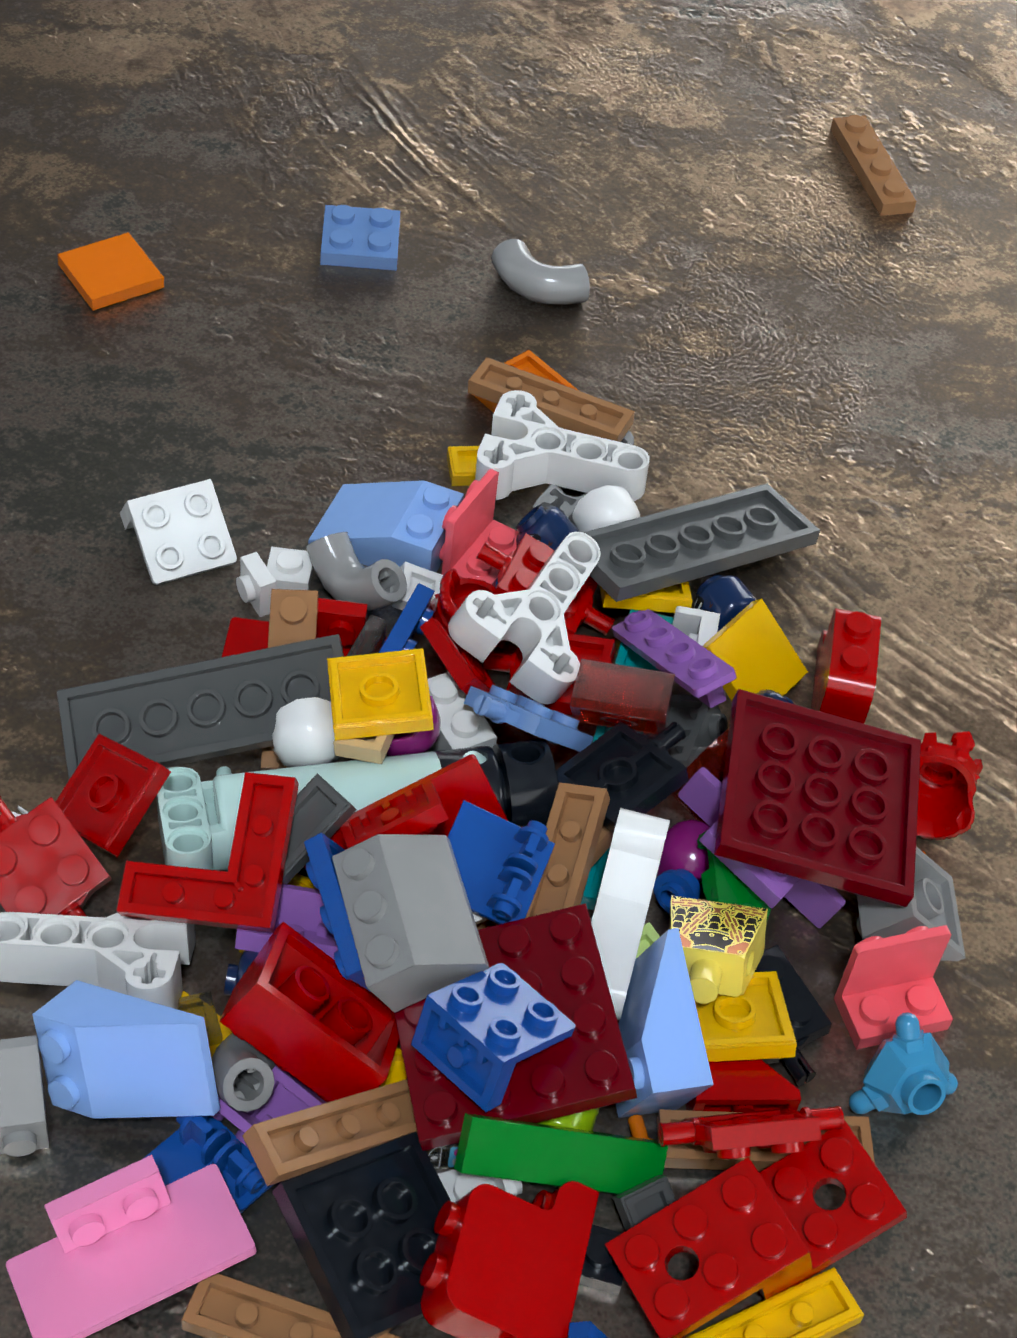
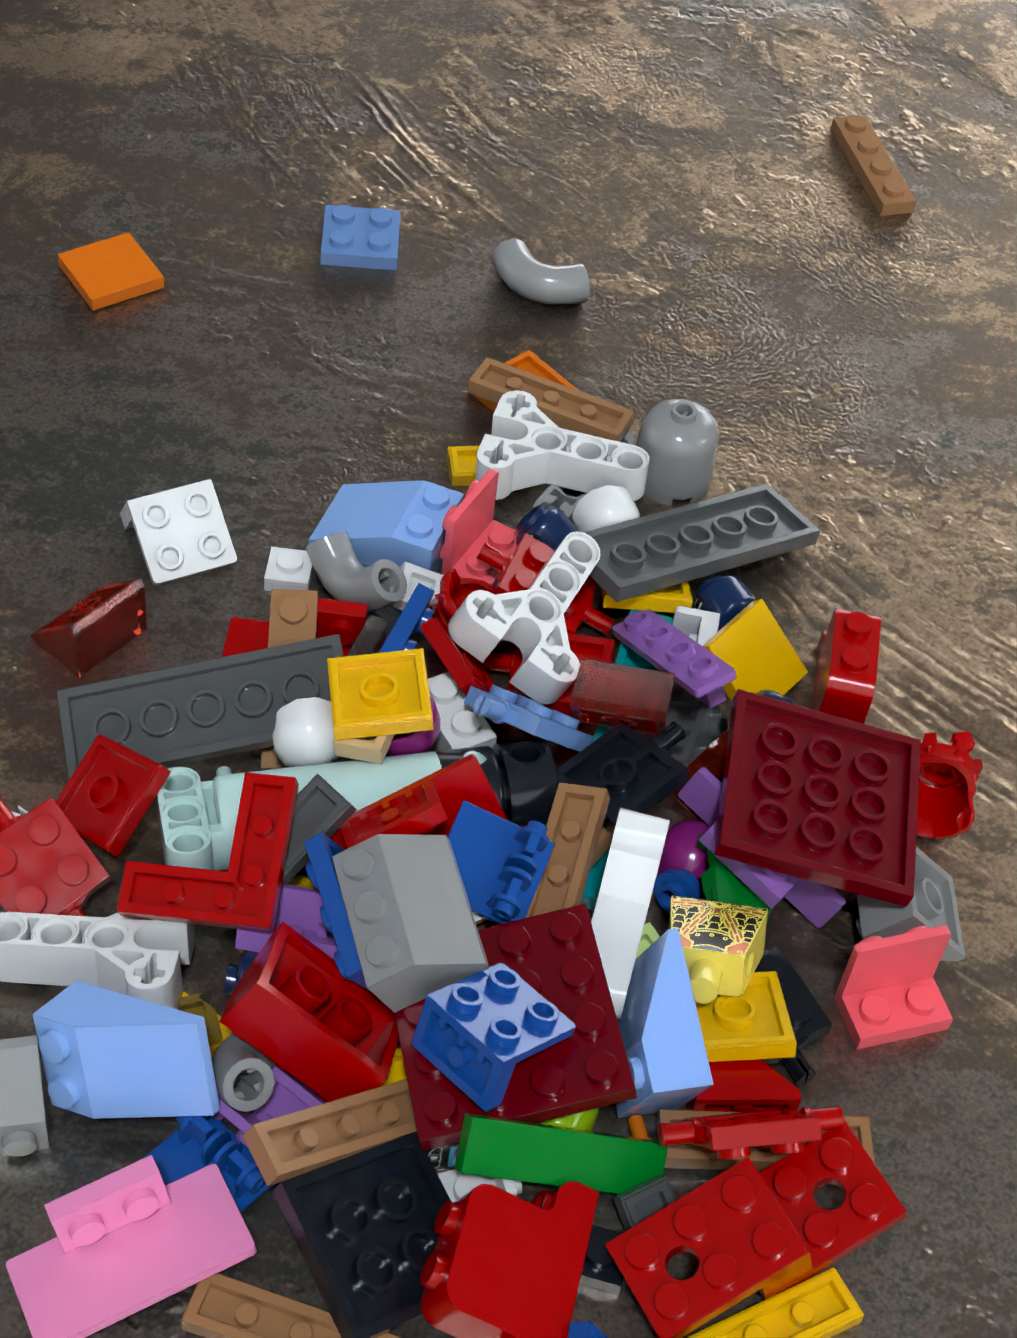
white plate [236,552,276,617] -> none
dark azure rock [849,1012,958,1115] -> none
none -> clear red slope [30,578,147,678]
none -> light grey cylinder [636,398,719,505]

